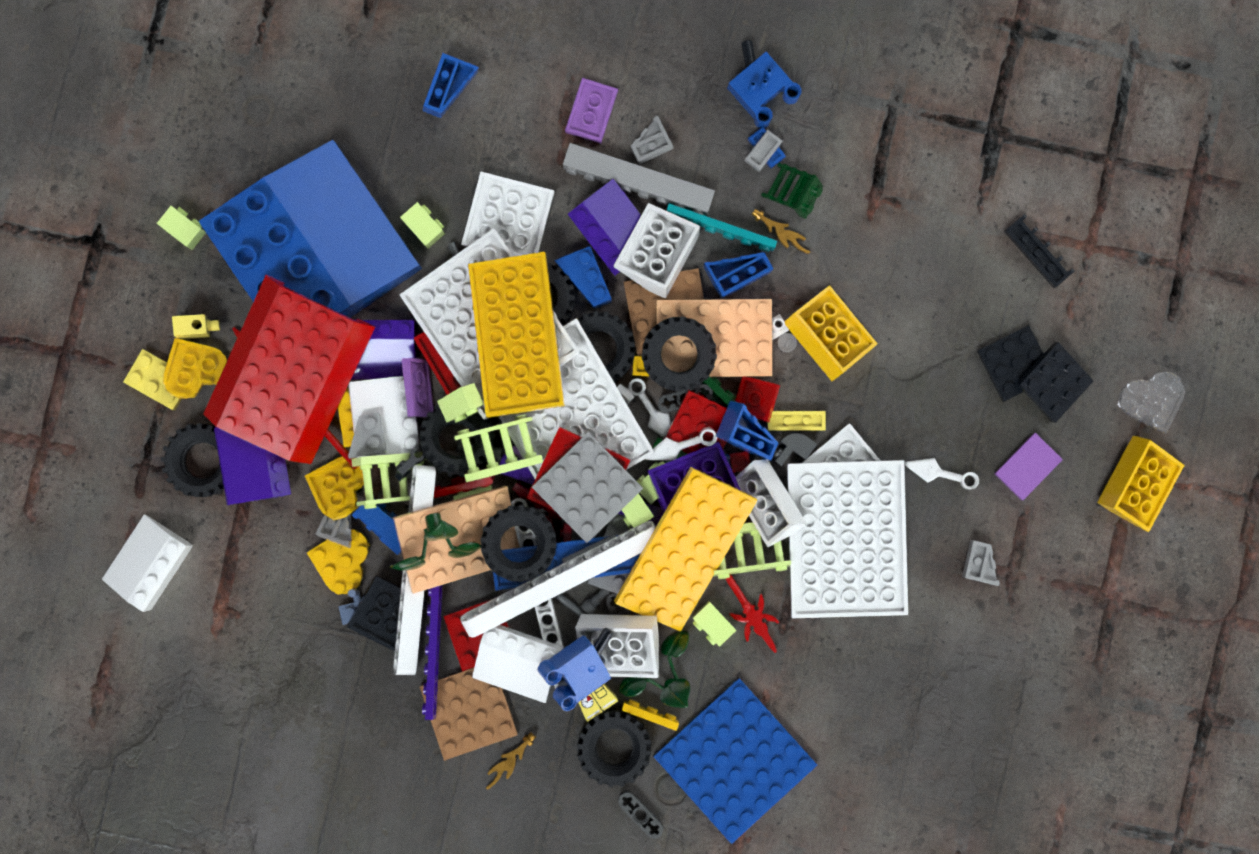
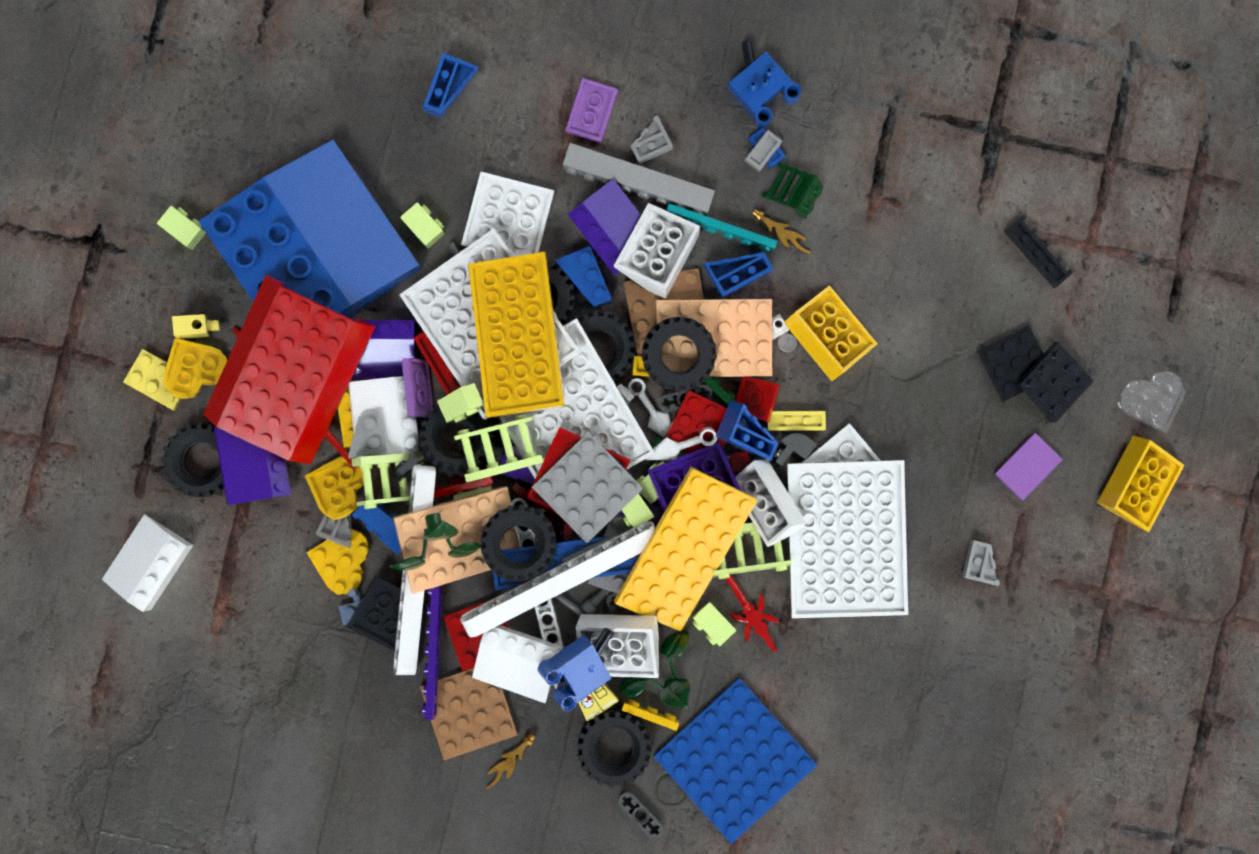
white piece [905,458,979,490] -> none

